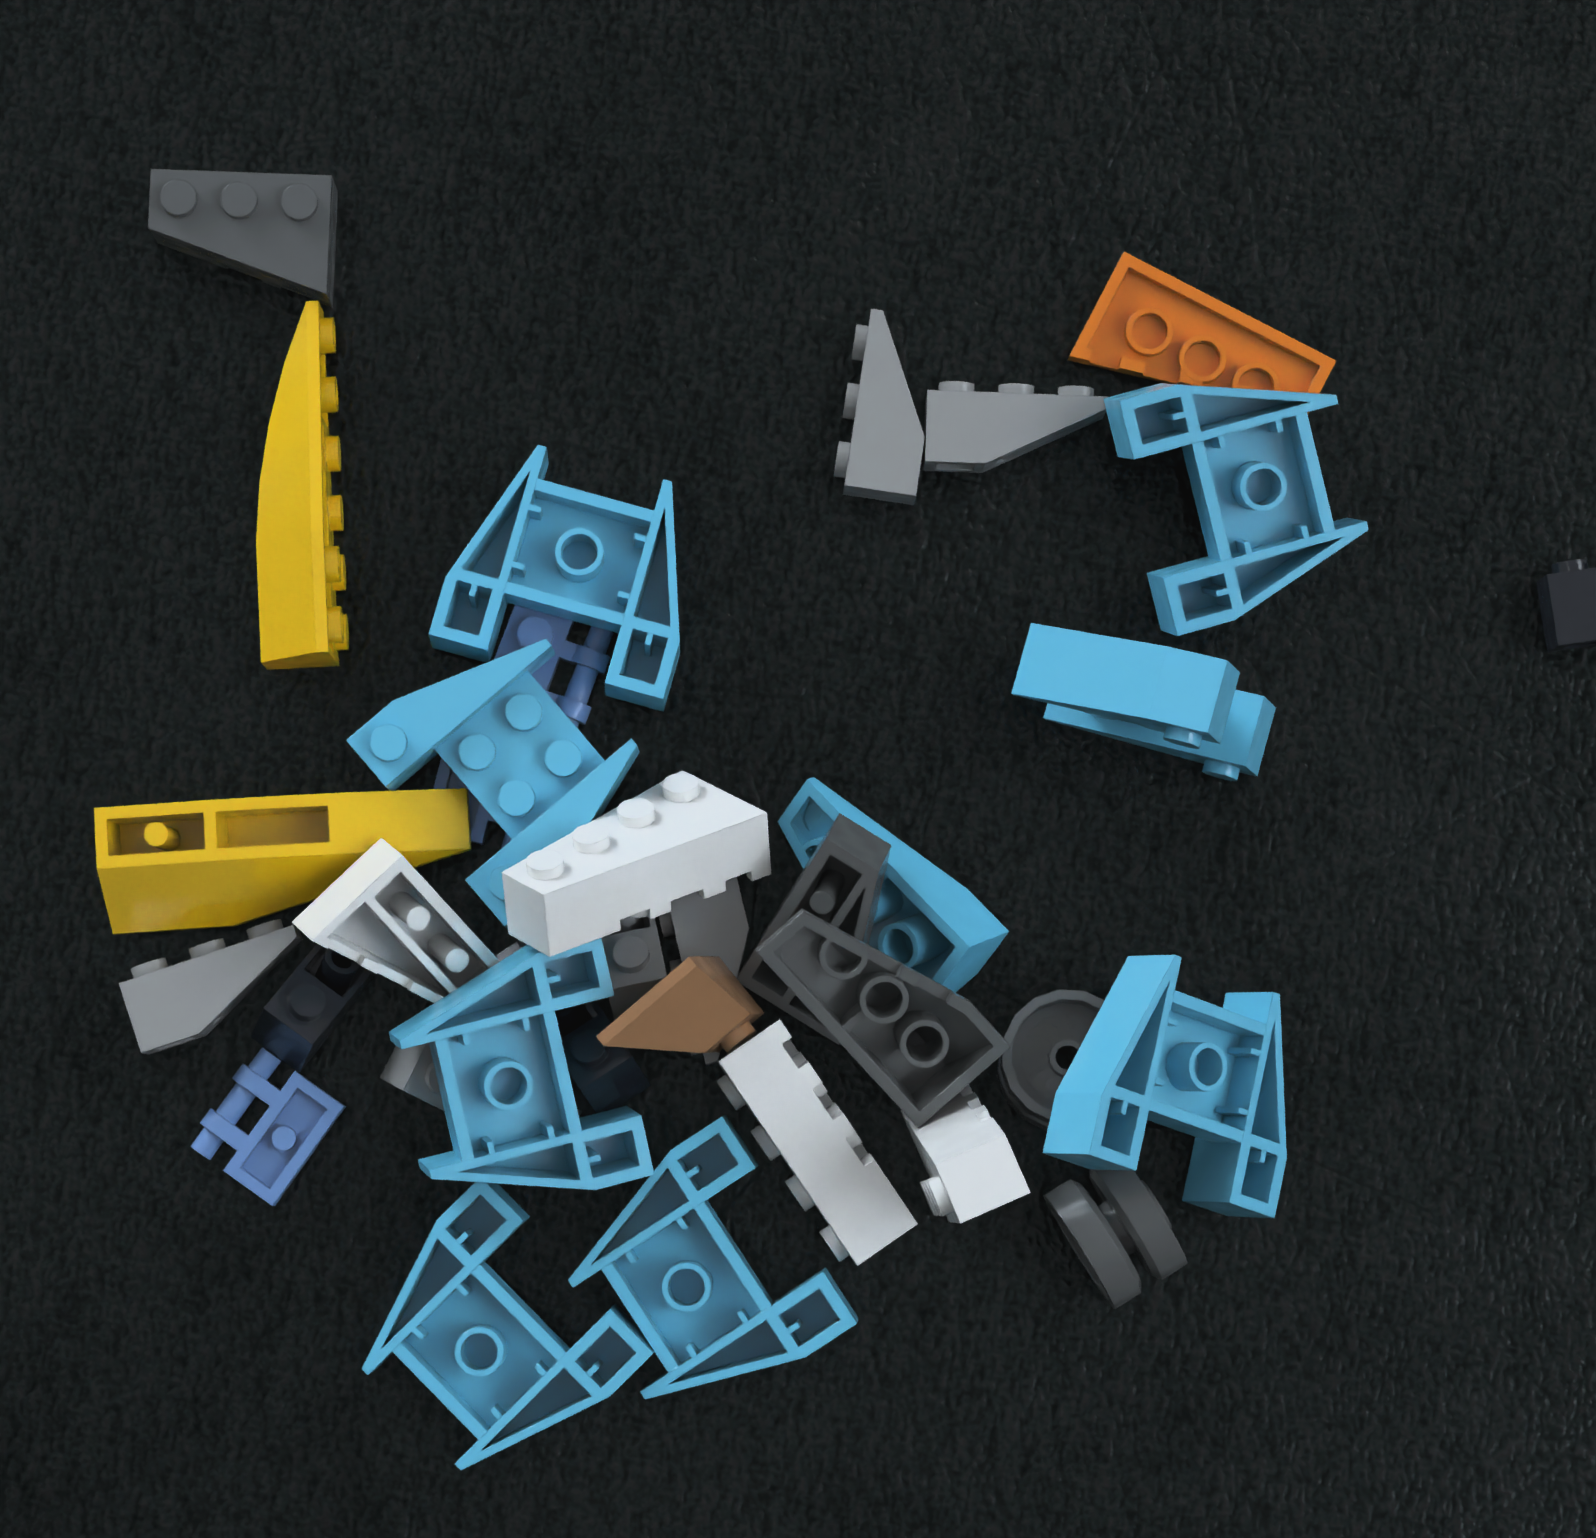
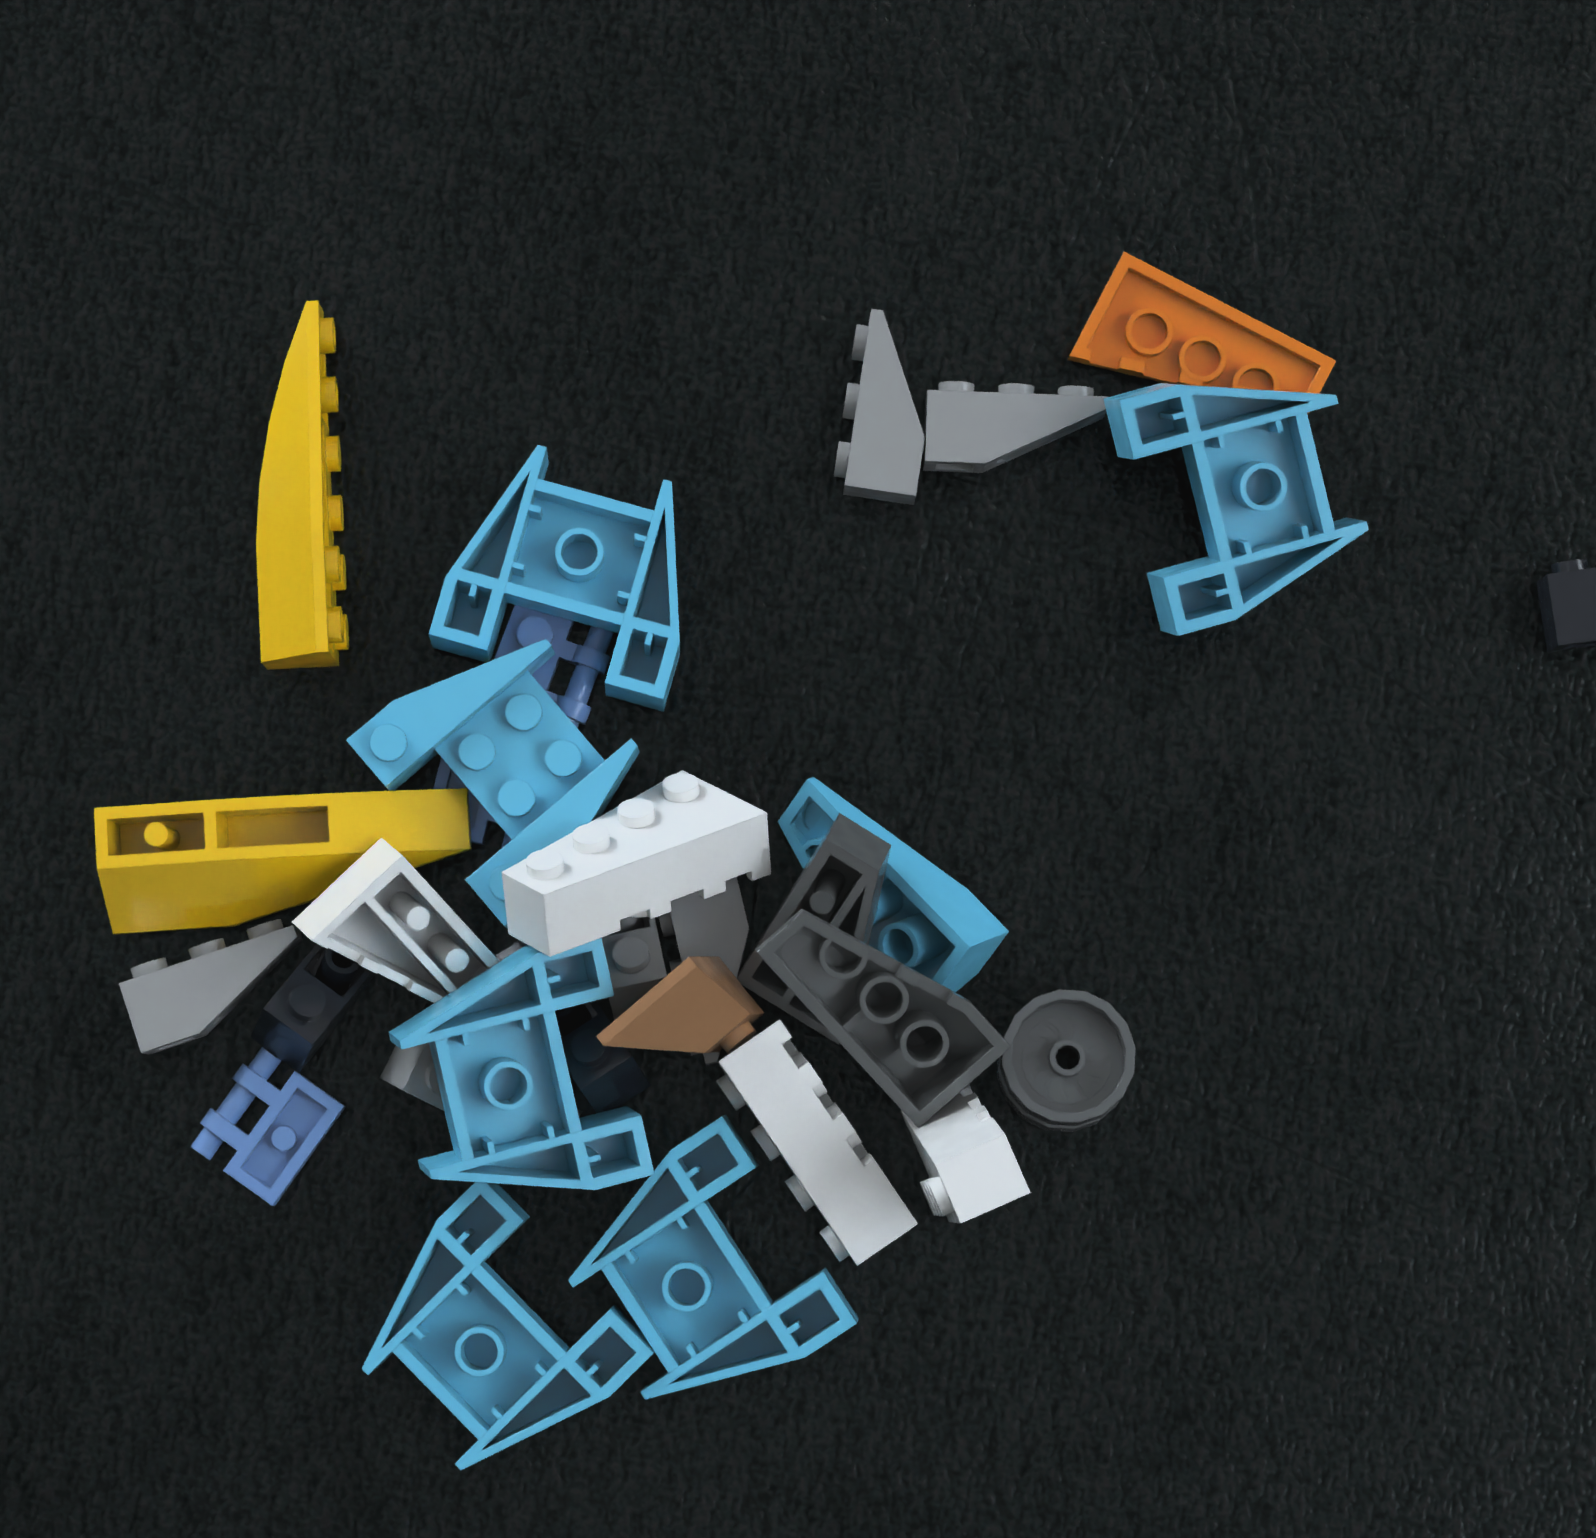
dark grey wedge [148,169,338,308] -> none
medium azure wedge [1011,623,1276,781] -> none
medium azure wedge [1043,955,1287,1218] -> none
dark grey wheel [1043,1169,1188,1309] -> none

